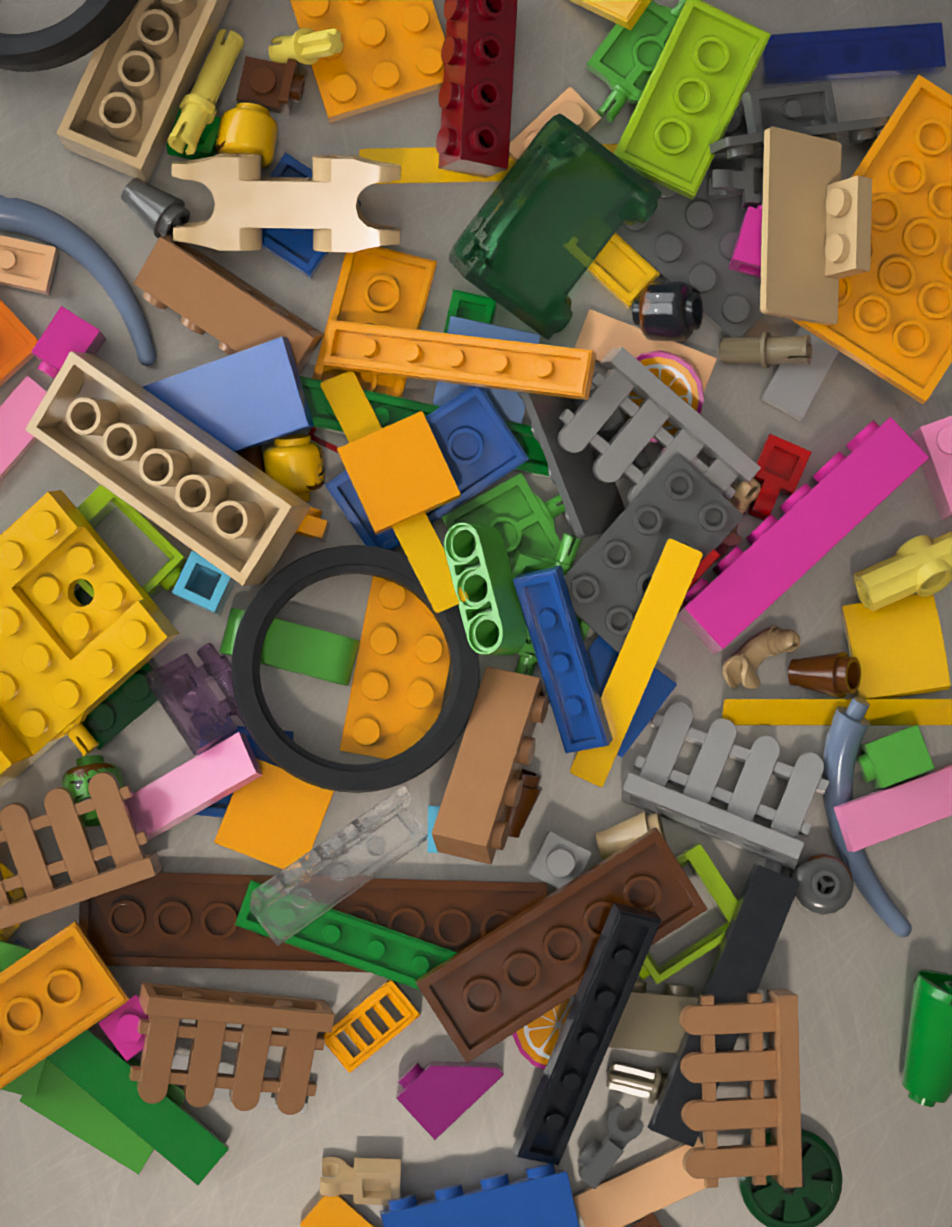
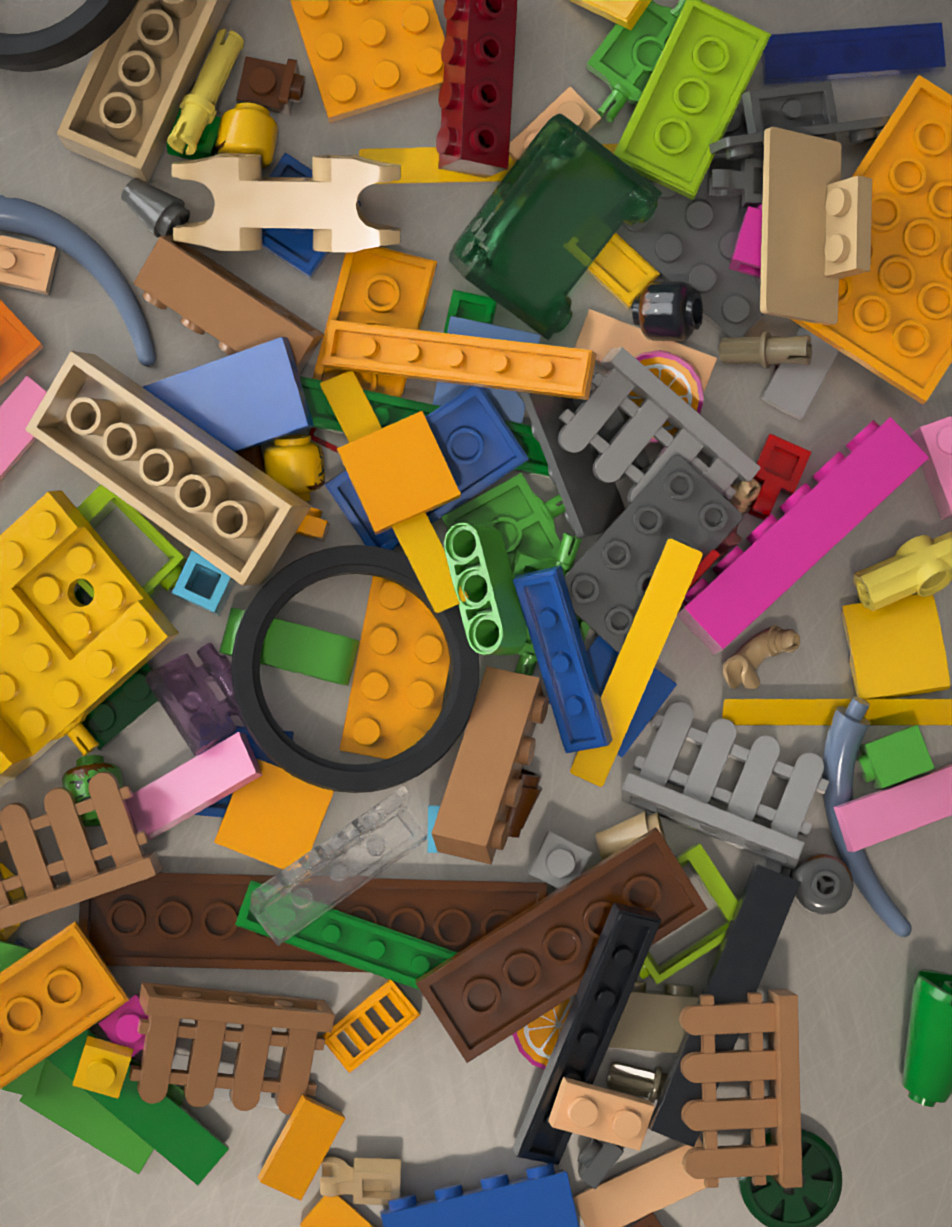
dark pink brick [31,306,106,380] -> none
light yellow axle [268,28,344,65] -> none
magenta slope [396,1061,504,1140] -> none
reddish brown cone [788,652,861,698] -> none
none -> yellow plate [72,1036,134,1099]
none -> light orange tile [258,1094,346,1201]
none -> light nougat plate [548,1077,655,1151]

